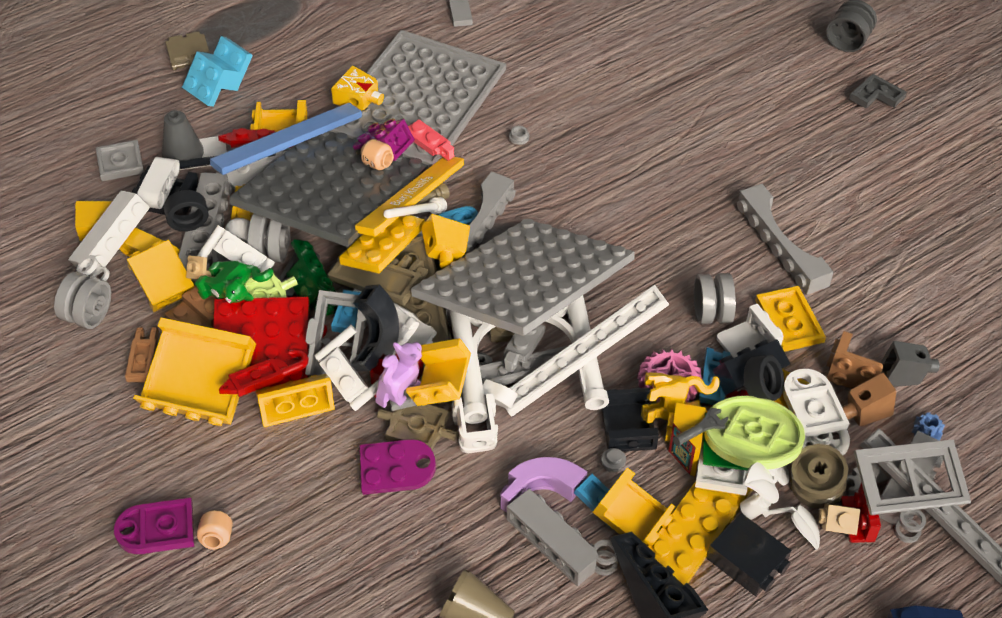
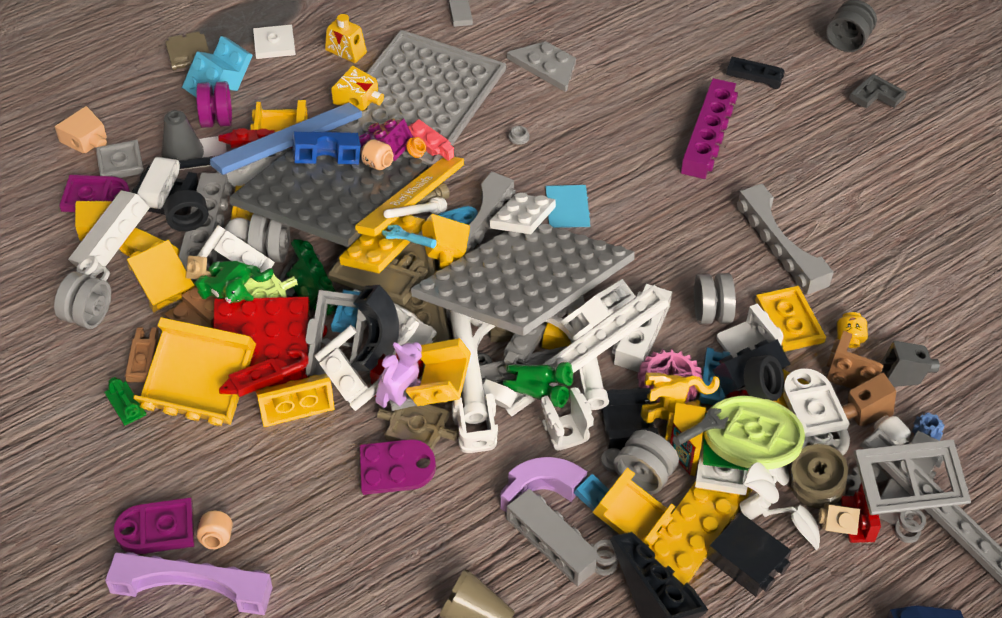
none -> light nougat torso [55,106,107,153]
none -> magenta plate [59,175,130,212]
none -> green hinge [104,377,147,426]
none -> lavender arch [105,552,272,615]
none -> magenta wheel [197,81,232,128]
none -> white plate [253,25,296,59]
none -> blue arch [293,131,361,164]
none -> yellow torso [325,14,367,63]
none -> medium azure piece [382,225,437,248]
none -> light orange plate [406,137,426,158]
none -> white plate [490,193,556,234]
none -> green piece [503,362,573,408]
none -> light grey wing [507,41,576,92]
none -> white piece [541,387,594,451]
none -> yellow piece [542,323,572,350]
none -> medium azure window [546,185,590,228]
none -> white hinge [560,279,636,342]
none -> white brick [612,284,672,372]
none -> light grey wheel [614,430,679,494]
none -> magenta brick [681,78,738,179]
none -> black plate [726,57,785,89]
none -> yellow head [837,312,868,348]
none -> white head [874,415,911,445]

